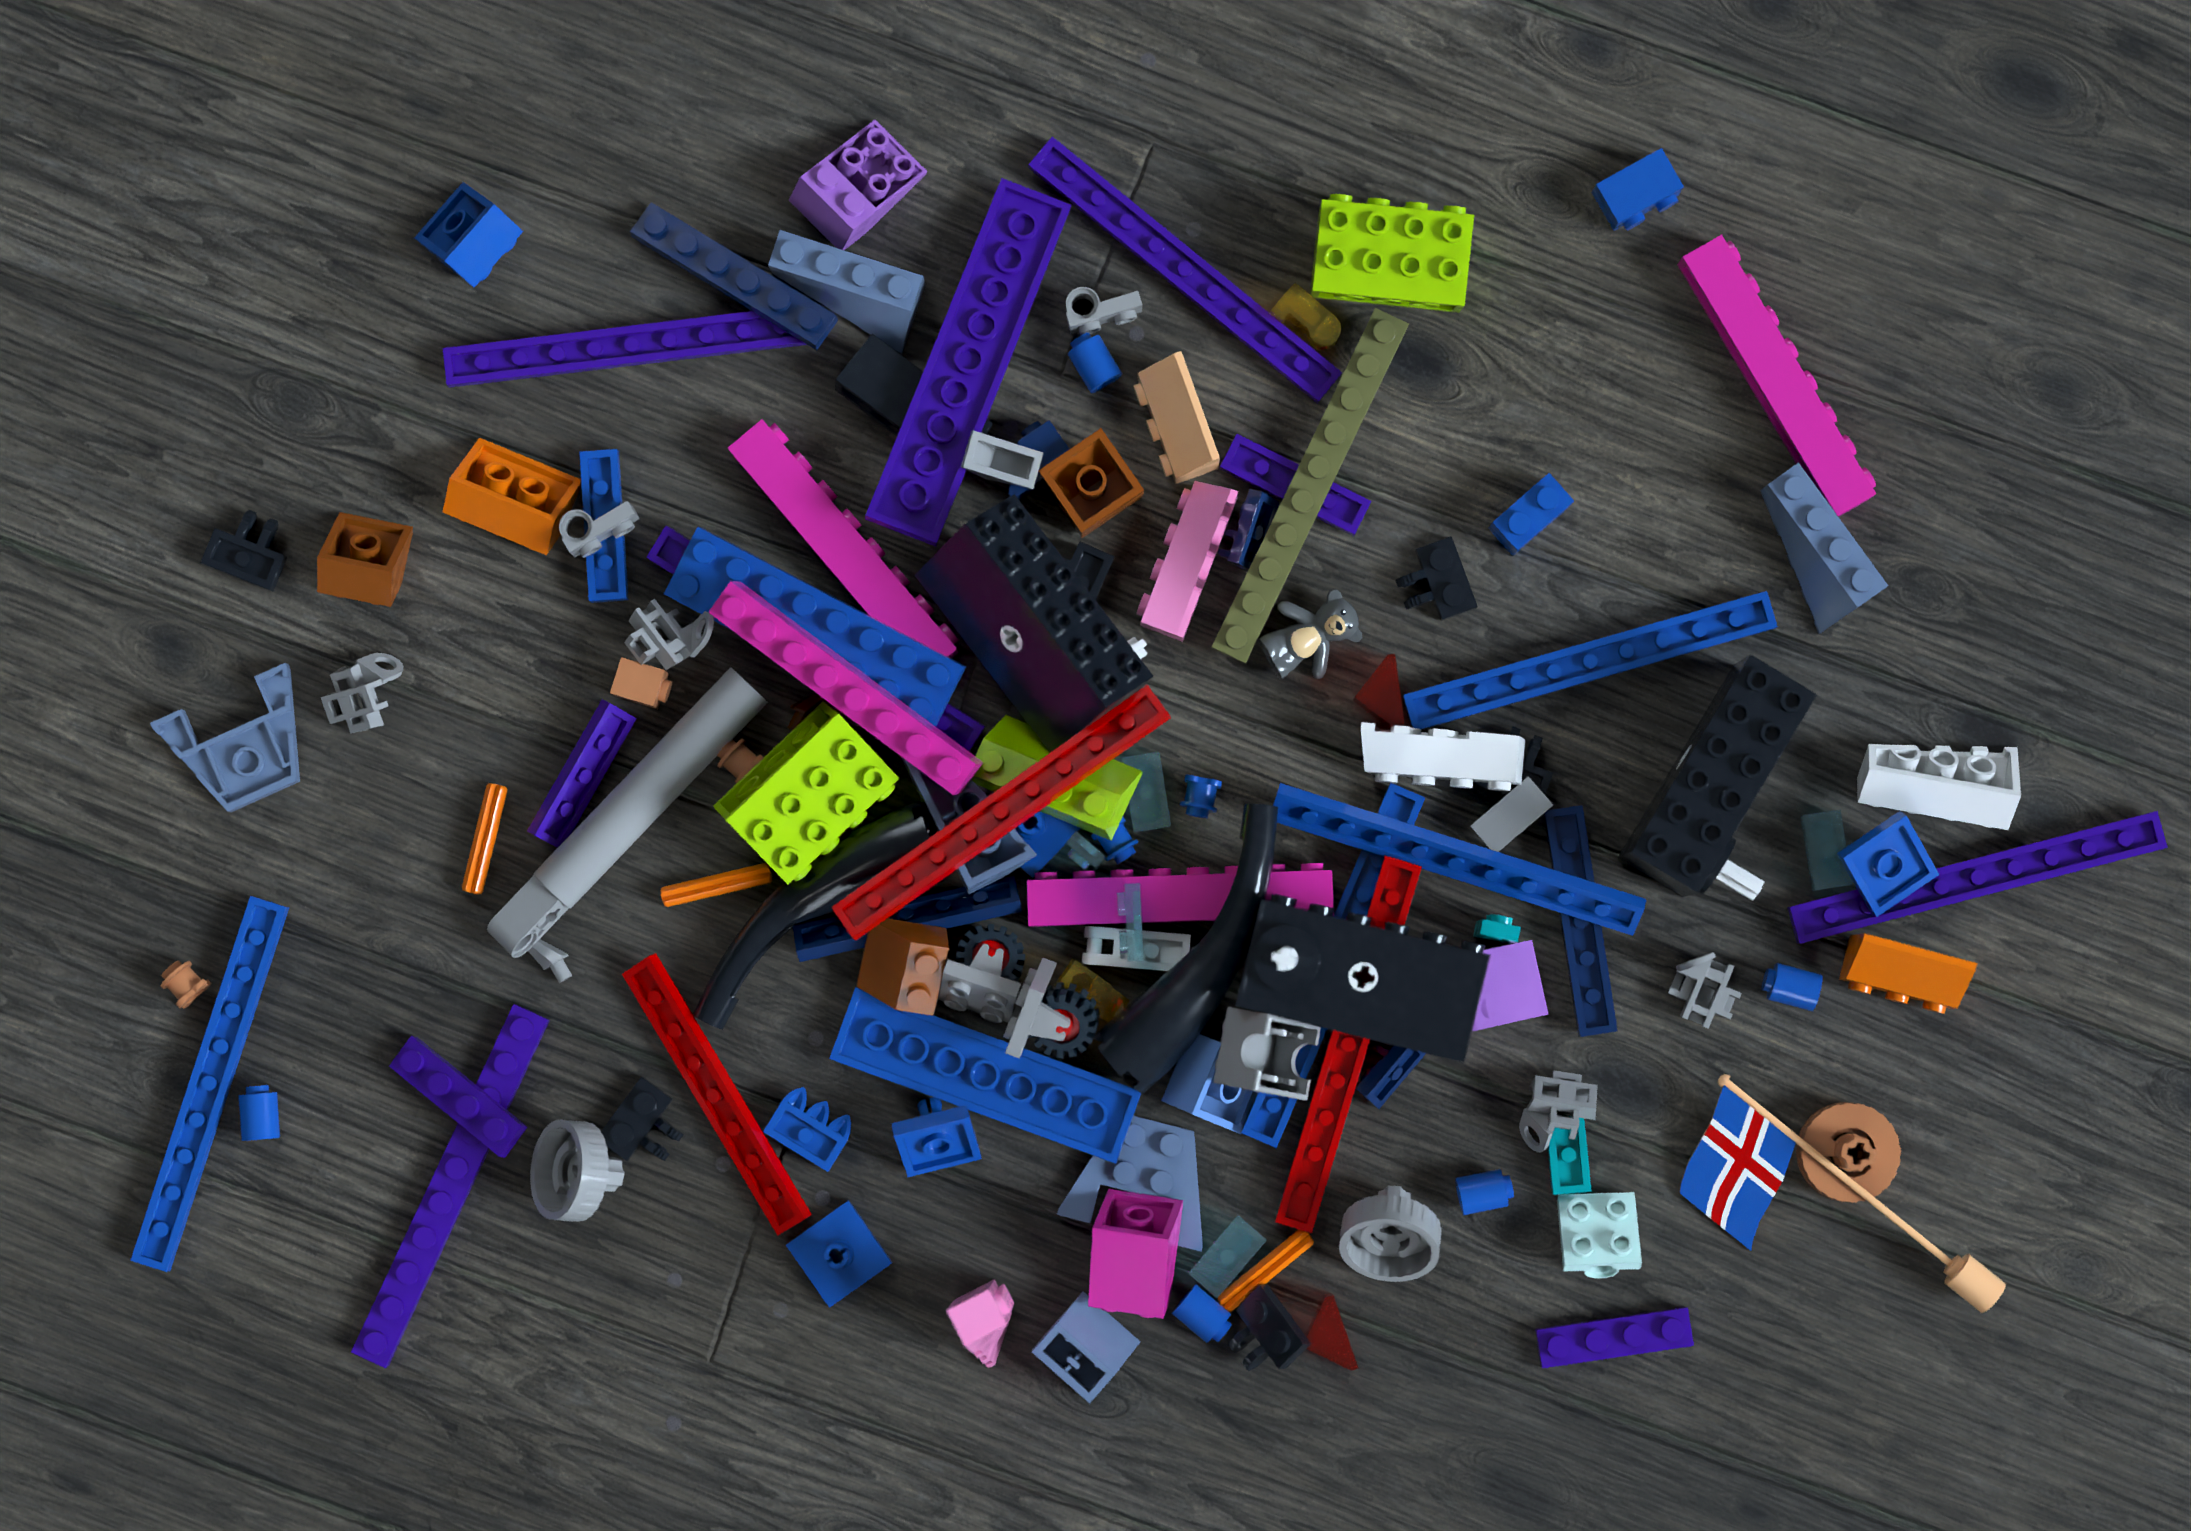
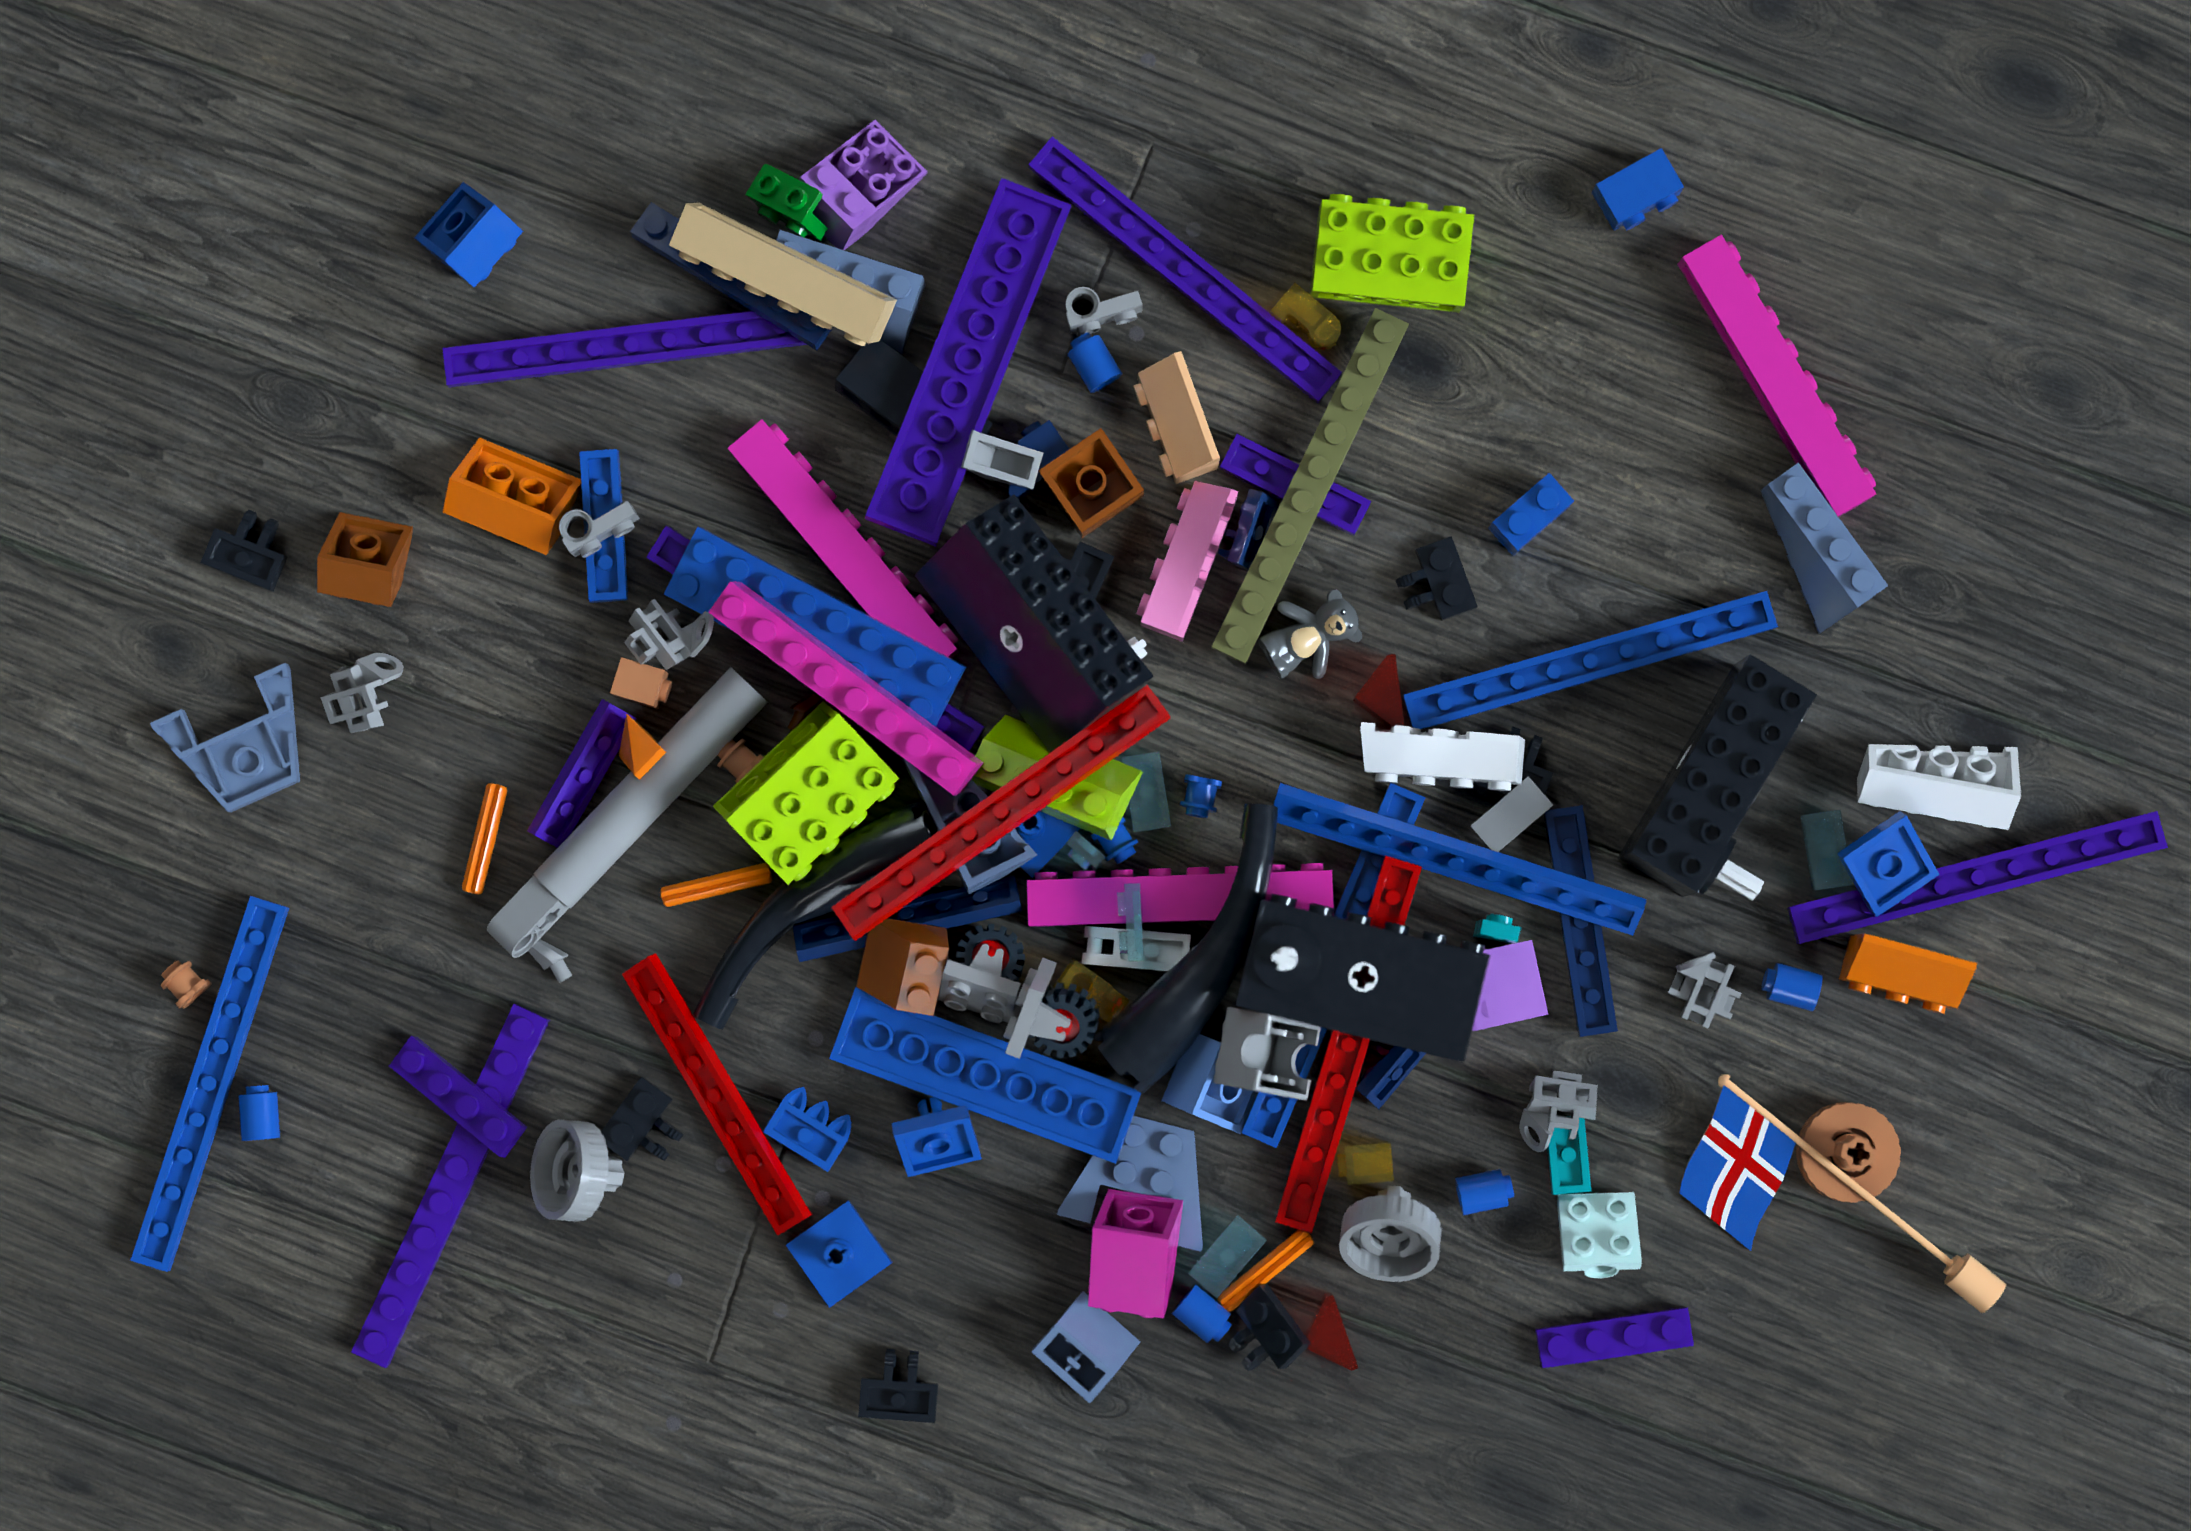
bright pink wedge [947,1279,1014,1368] -> none
none -> orange slope [619,713,666,780]
none -> tan brick [669,203,897,346]
none -> green bracket [745,164,828,241]
none -> black hinge [858,1349,939,1423]
none -> clear yellow brick [1337,1142,1394,1185]

